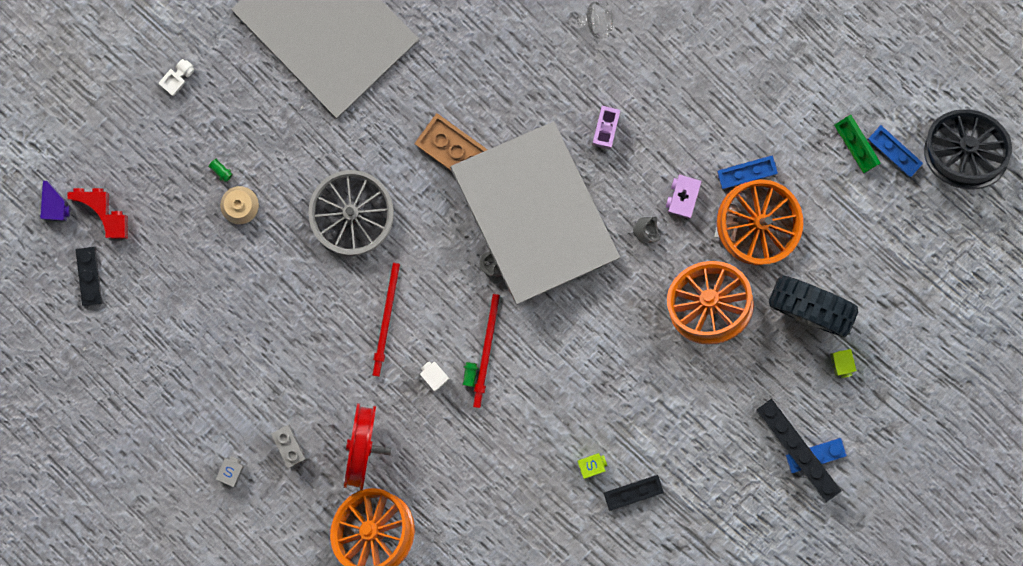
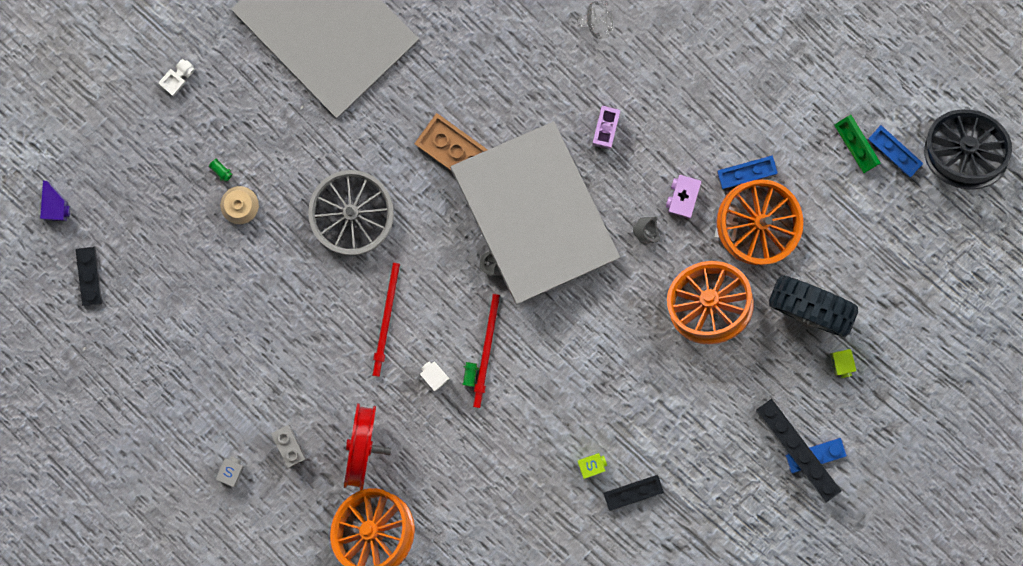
red arch [67,188,128,239] -> none

